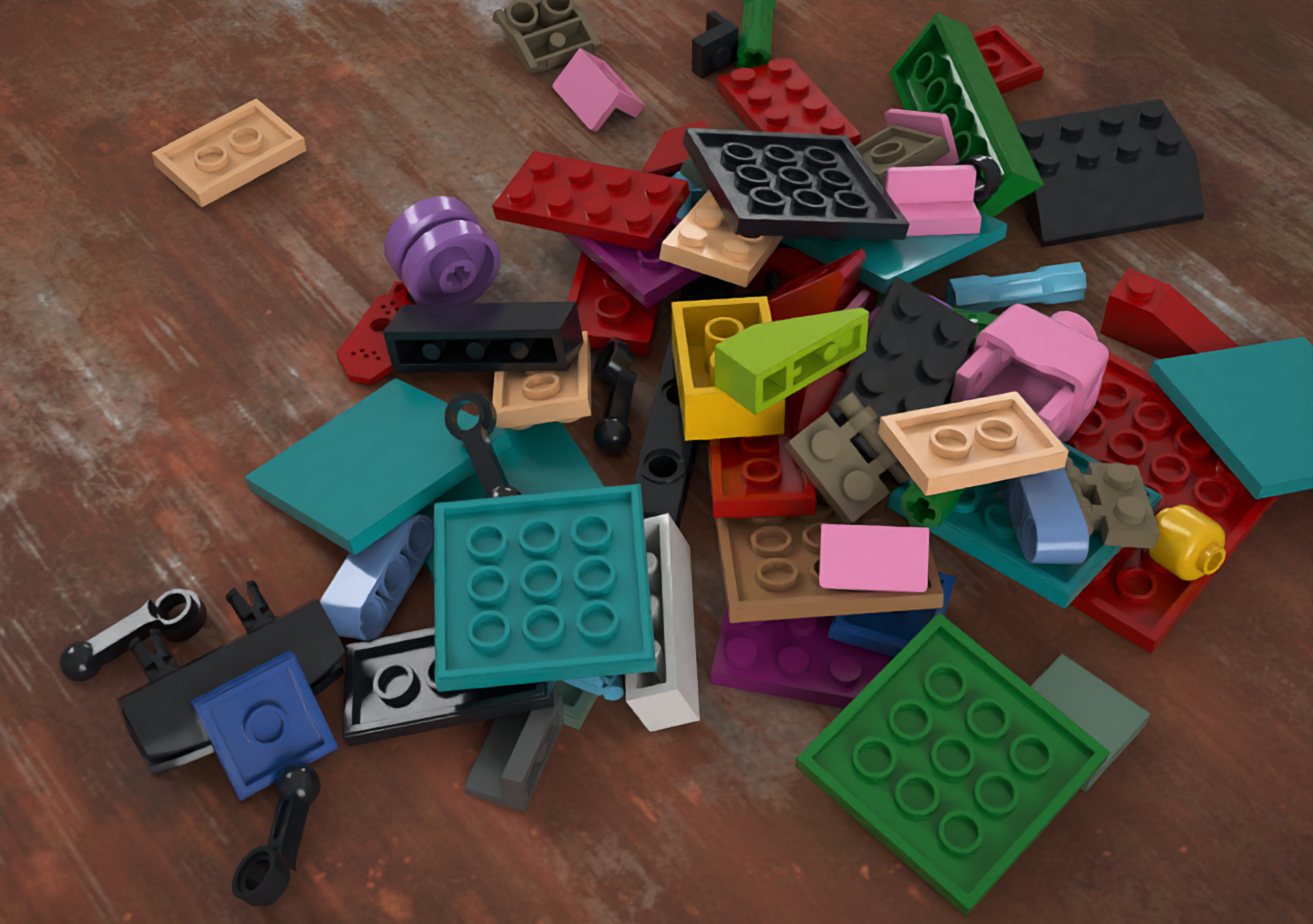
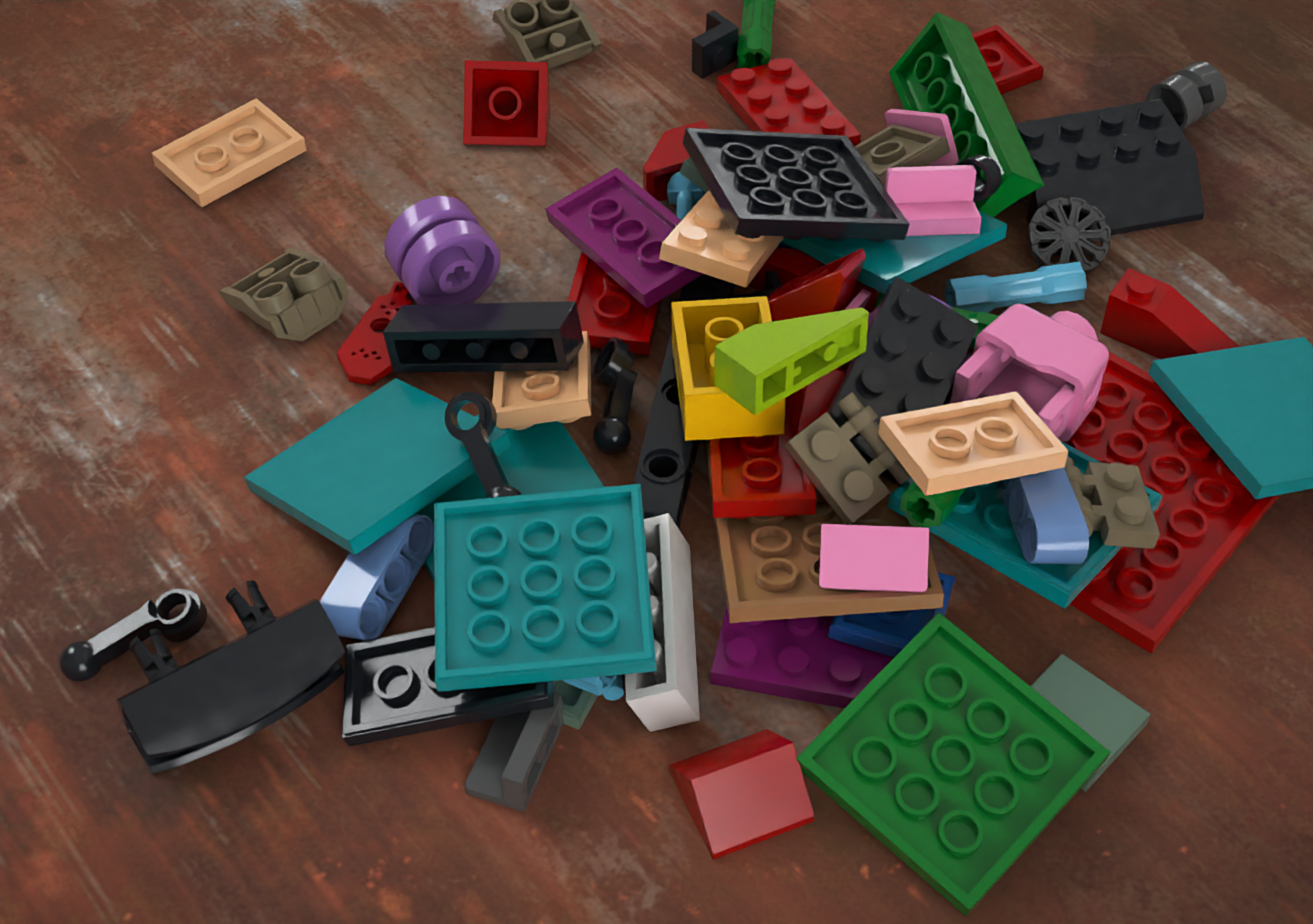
blue tile [190,650,338,801] -> none
black piece [232,764,321,906] -> none
red plate [492,151,690,252] -> none
bright pink panel [552,48,646,132] -> none
yellow head [1148,505,1226,581] -> none
none -> dark tan slope [219,247,349,341]
none -> red slope [463,60,551,147]
none -> red slope [669,729,814,860]
none -> dark grey wheel [1027,197,1111,274]
none -> dark grey wheel [1146,61,1227,130]

